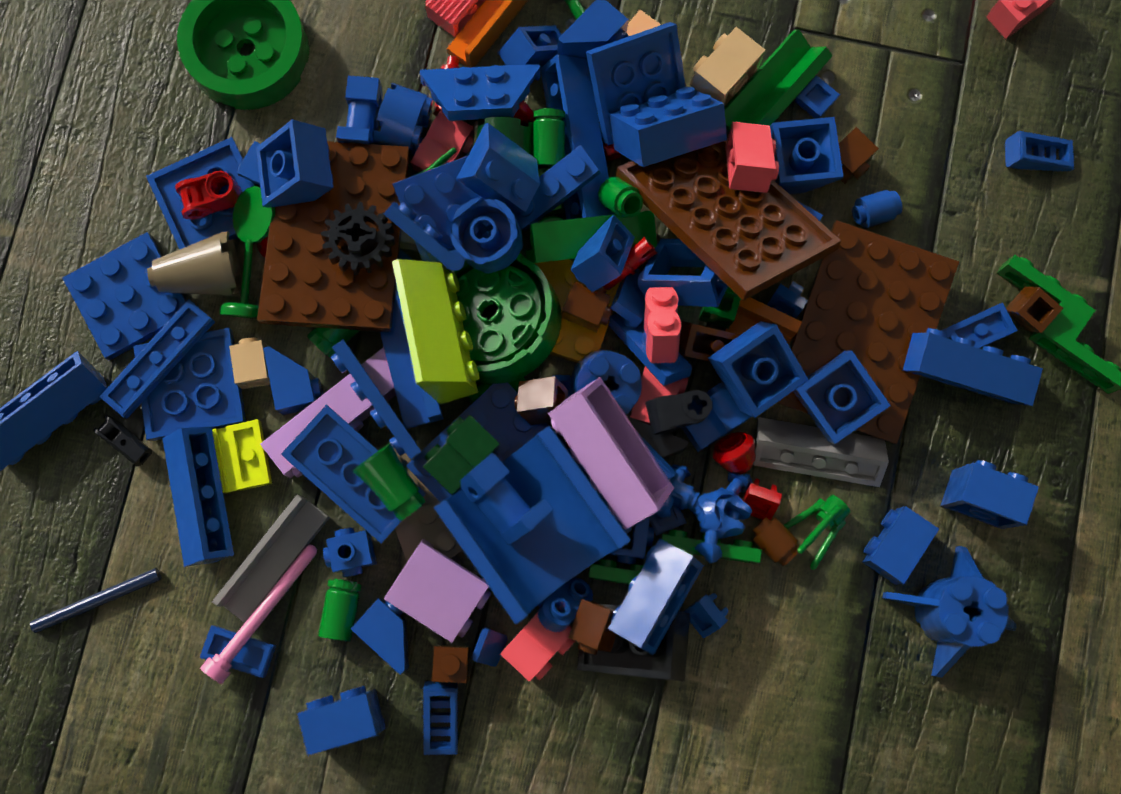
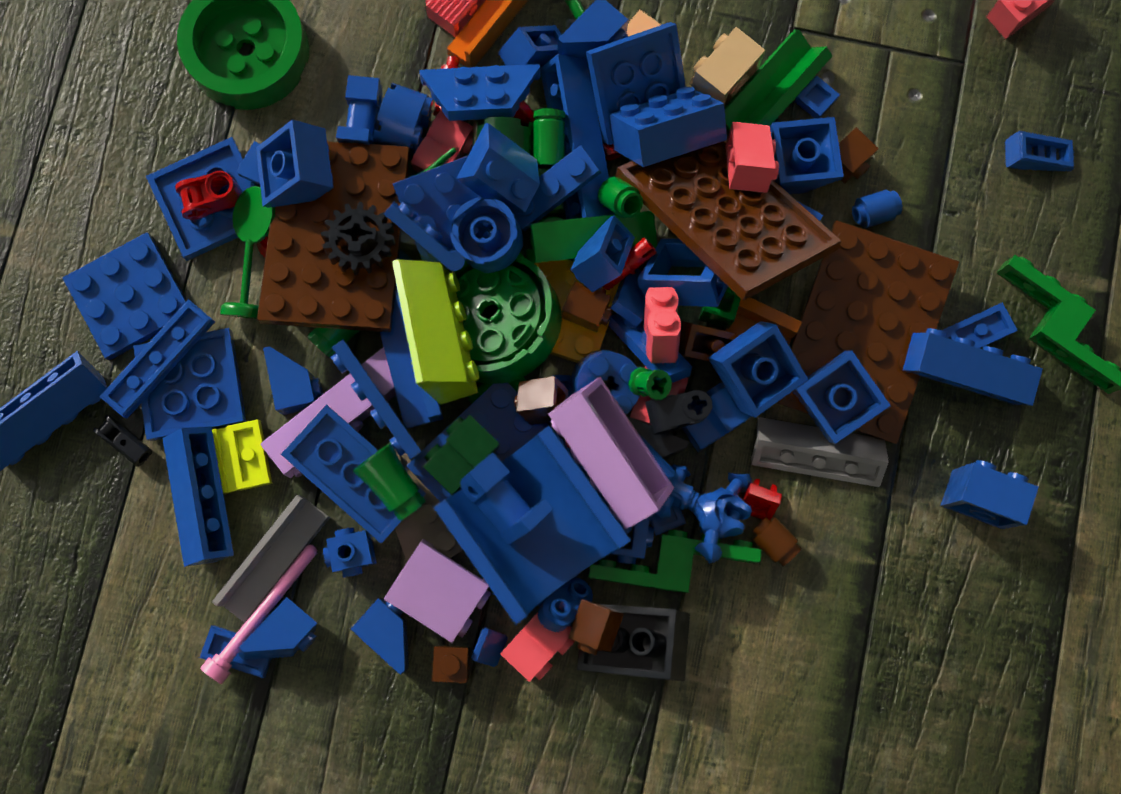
dark blue bar [30,568,162,634] -> none
dark tan cone [147,231,242,296] -> none
tan brick [229,337,270,389] -> none
blue brick [297,685,386,756] -> none
green piece [318,578,362,641] -> none
blue slope [423,681,458,755] -> none
brick [608,538,704,655] -> none
blue tile [683,593,728,639] -> none
red cone [713,432,756,474] -> none
blue tile [767,281,808,319] -> none
green plant [783,495,851,570] -> none
blue brick [862,506,939,585] -> none
blue brick [882,546,1017,678] -> none
reddish brown brick [1006,287,1063,333] -> none
none -> blue slope [239,597,317,660]
none -> green bush [628,367,672,400]

